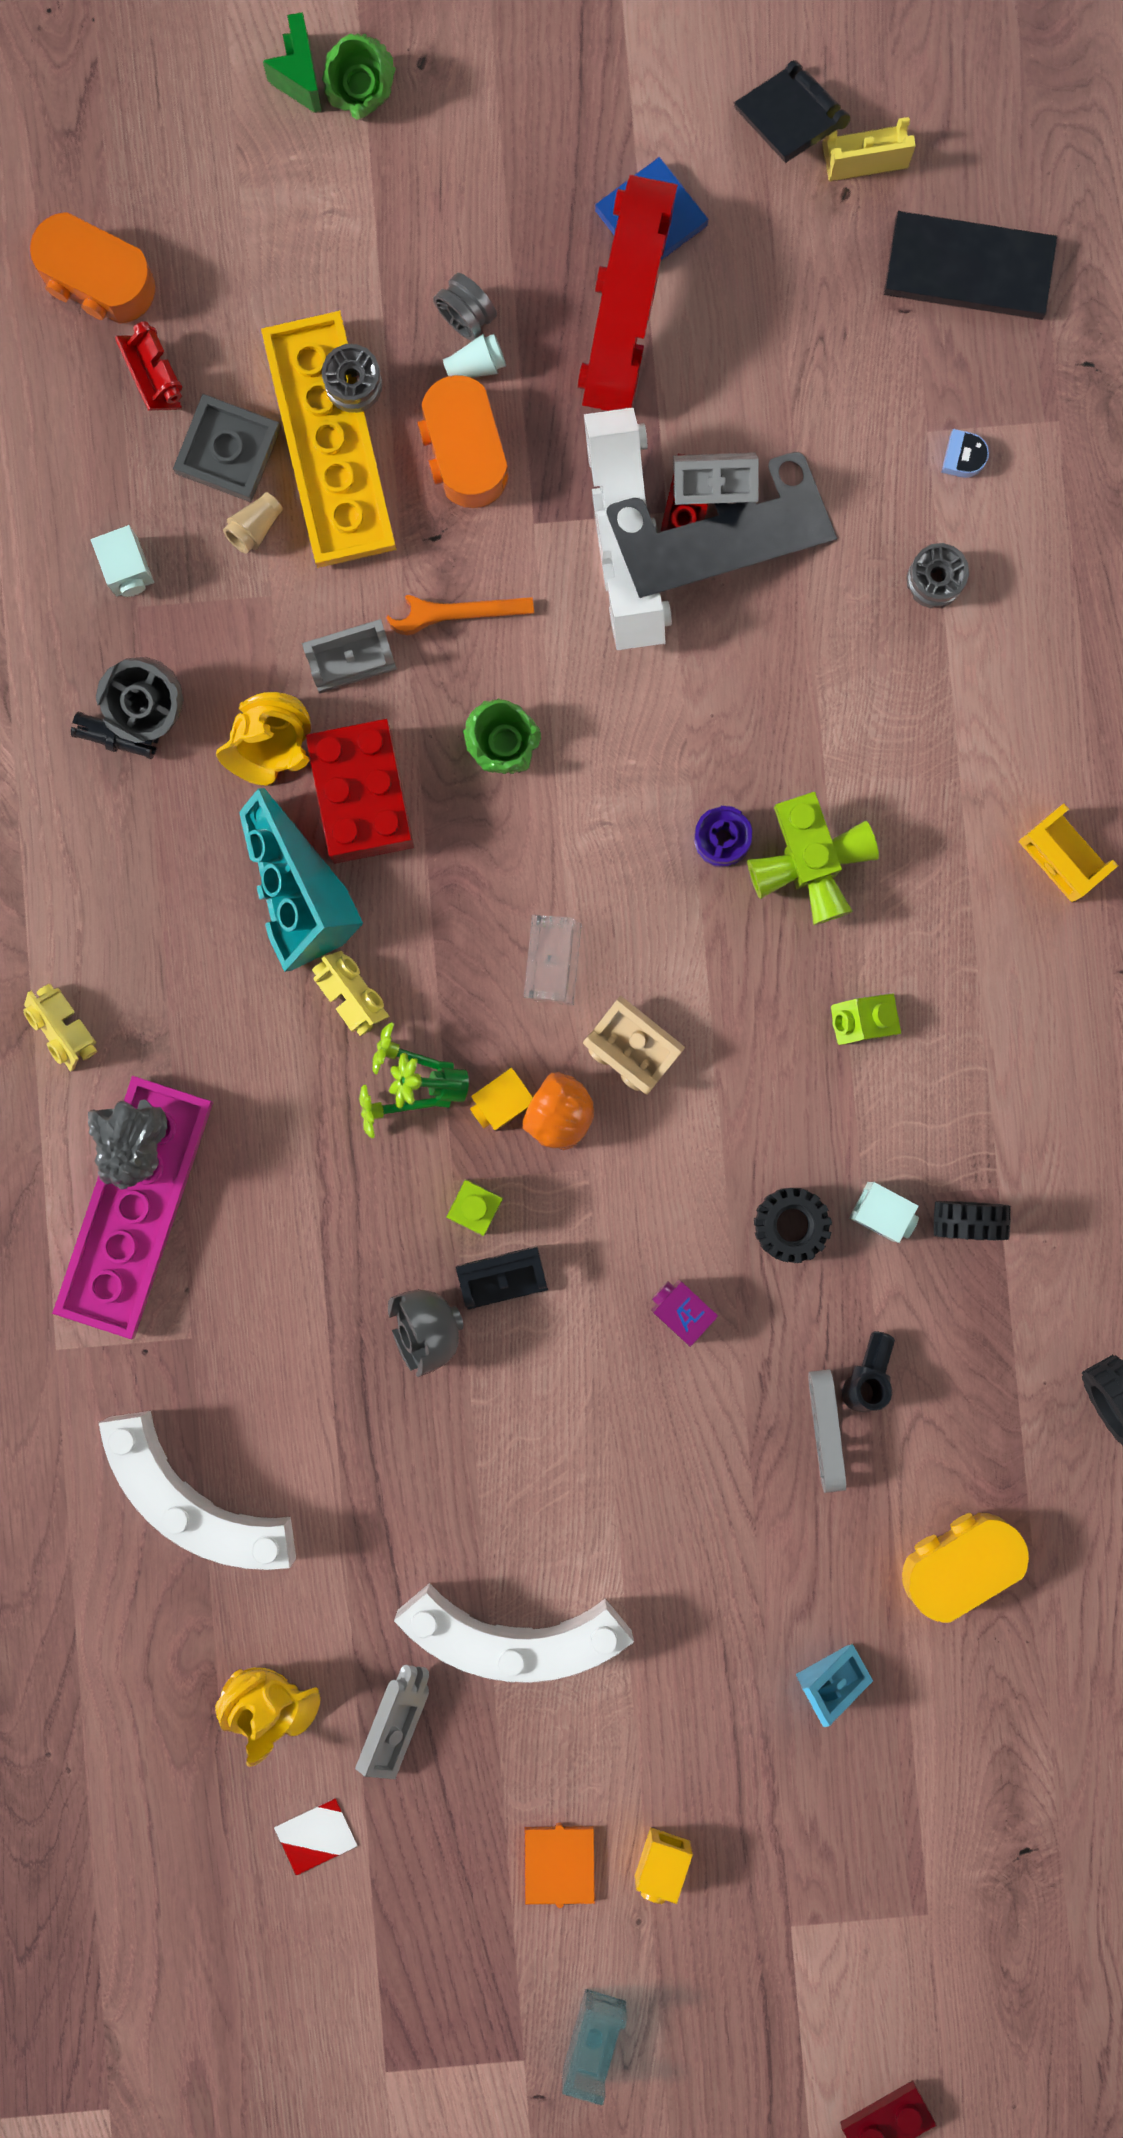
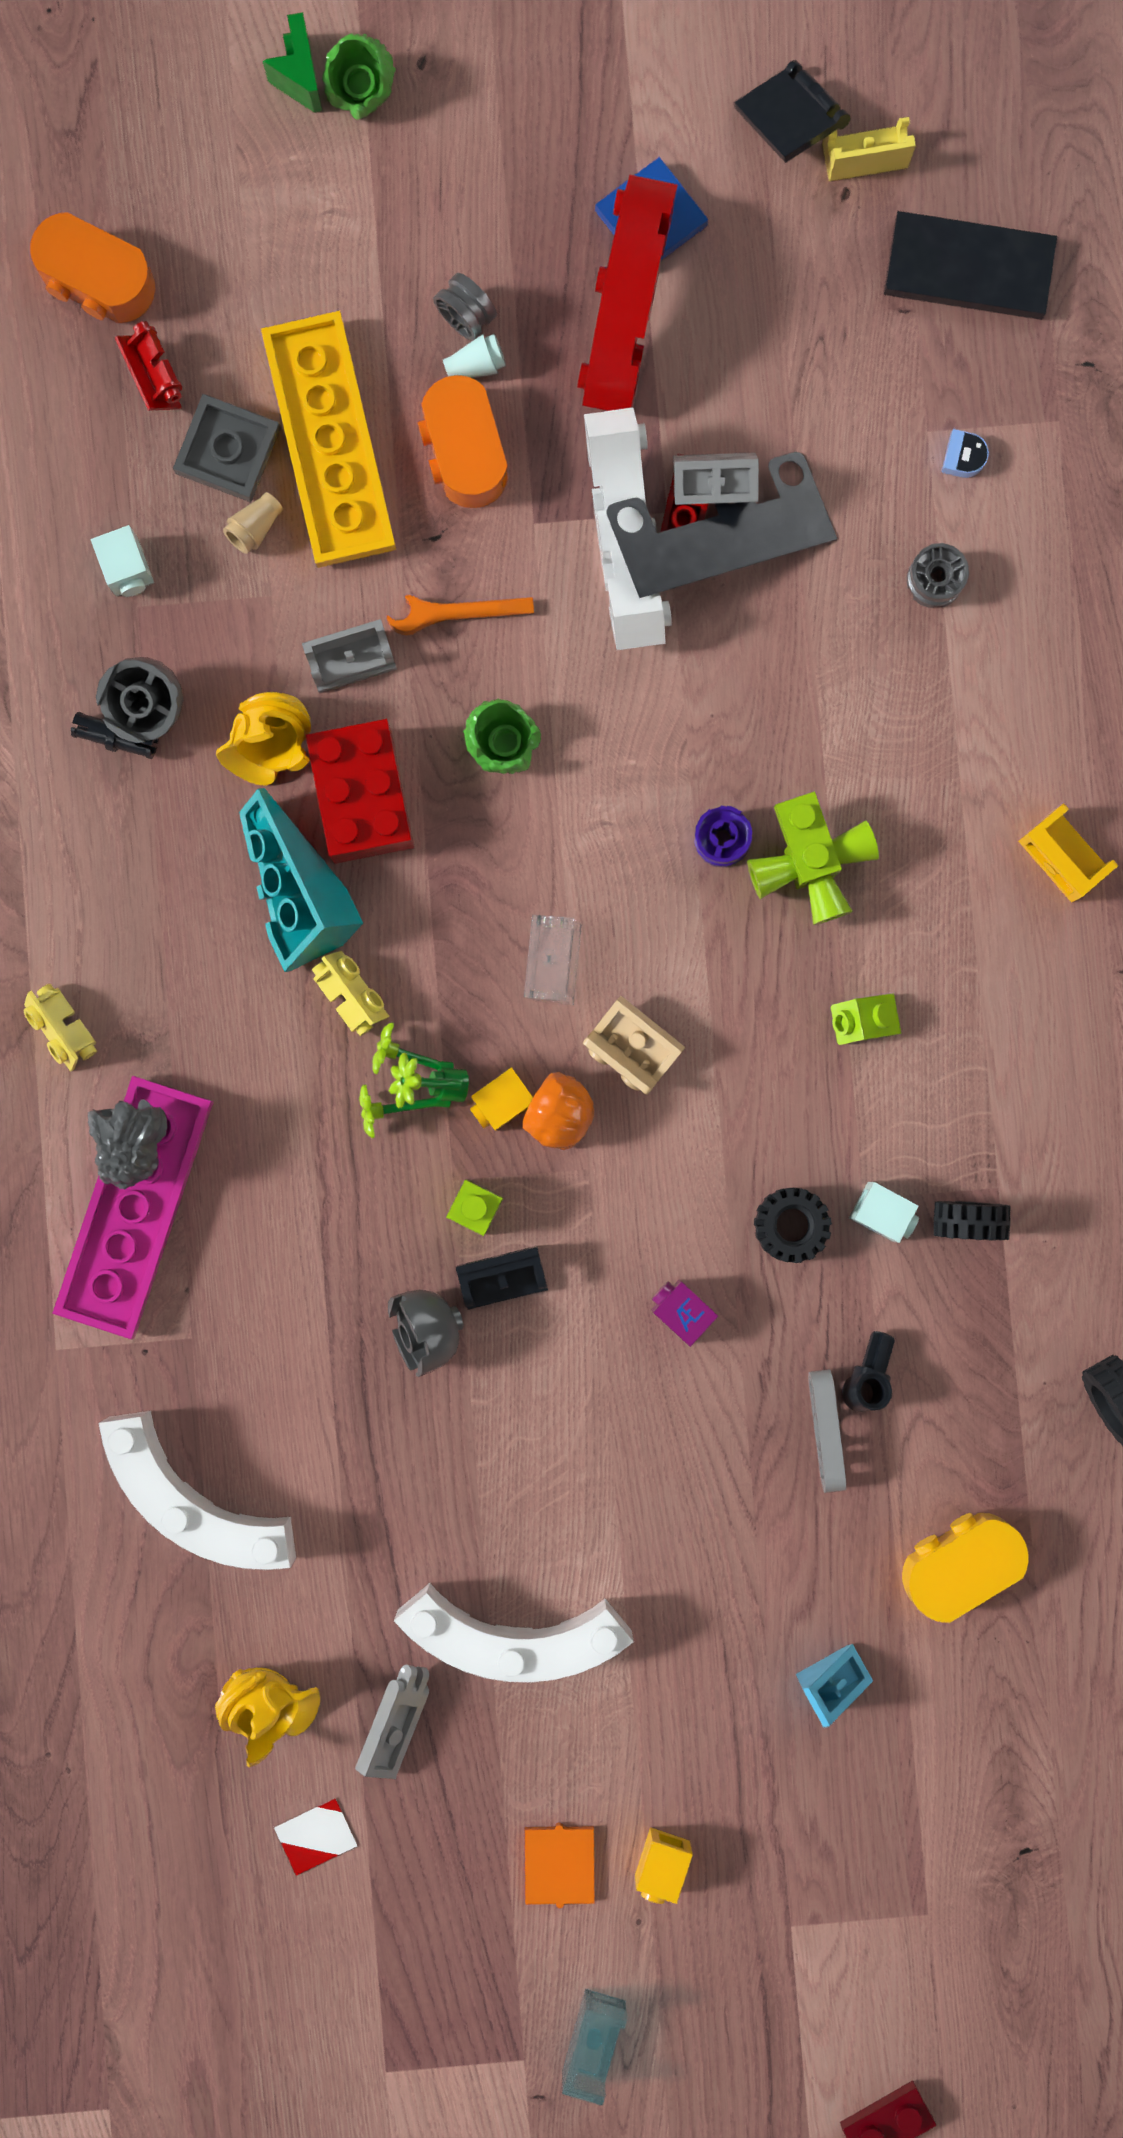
flat silver wheel [322,344,382,412] -> none

